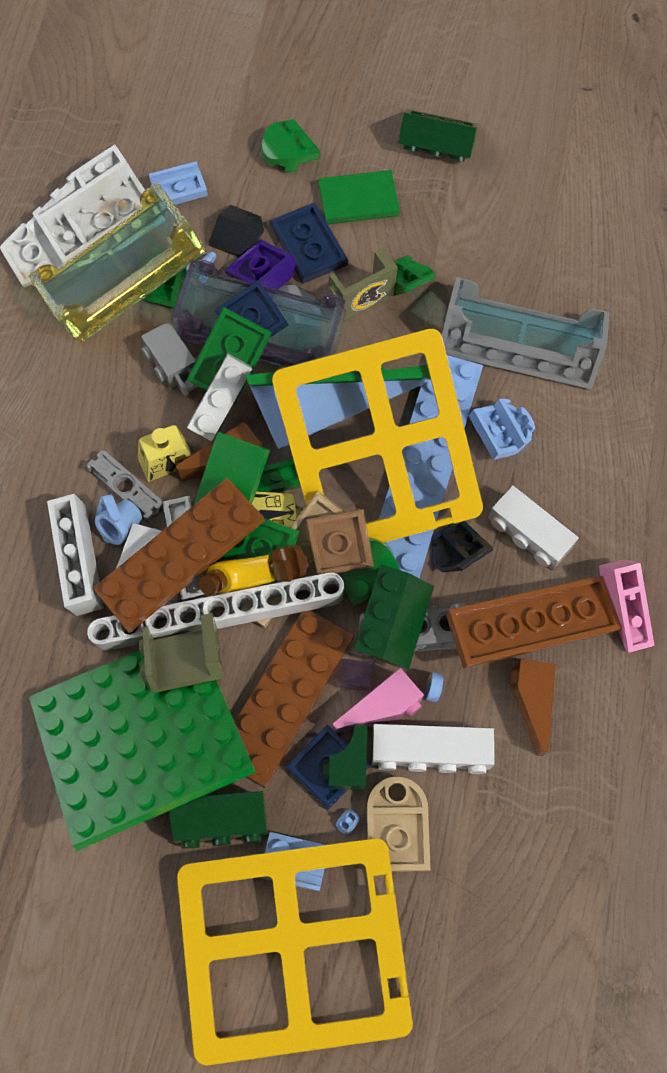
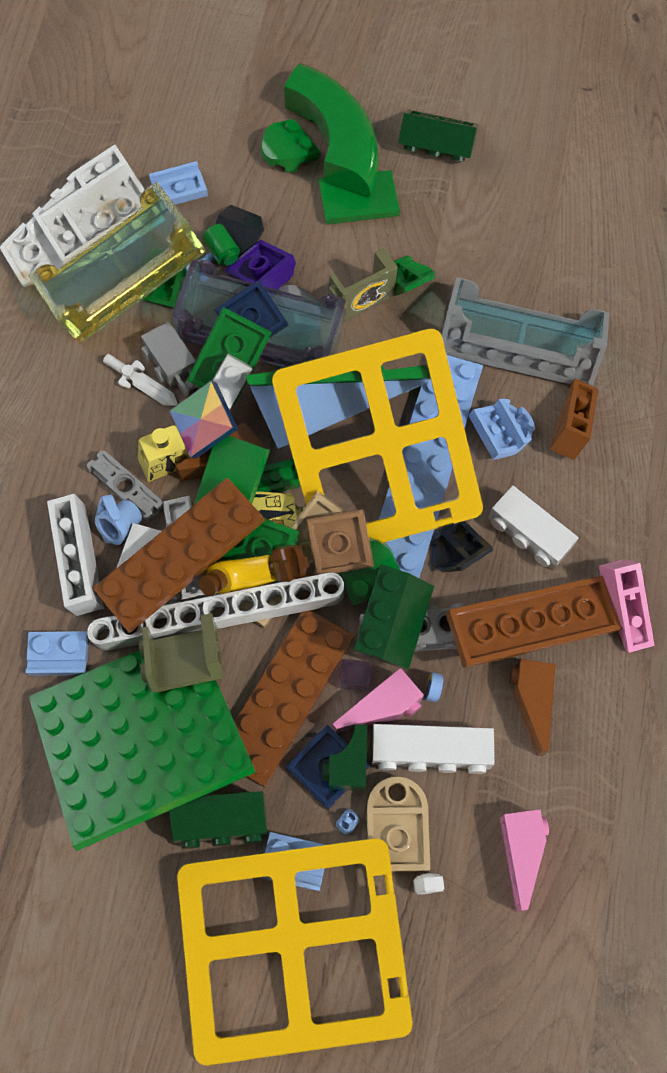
dark blue tile [270,202,349,284] -> none
none -> light blue plate [26,631,89,676]
none -> white sword [103,354,178,406]
none -> tile [170,380,238,459]
none -> green brick [202,224,240,265]
none -> green brick [284,63,379,197]
none -> white tile [413,873,444,895]
none -> bright pink slope [500,810,549,912]
none -> dark orange slope [550,378,598,460]

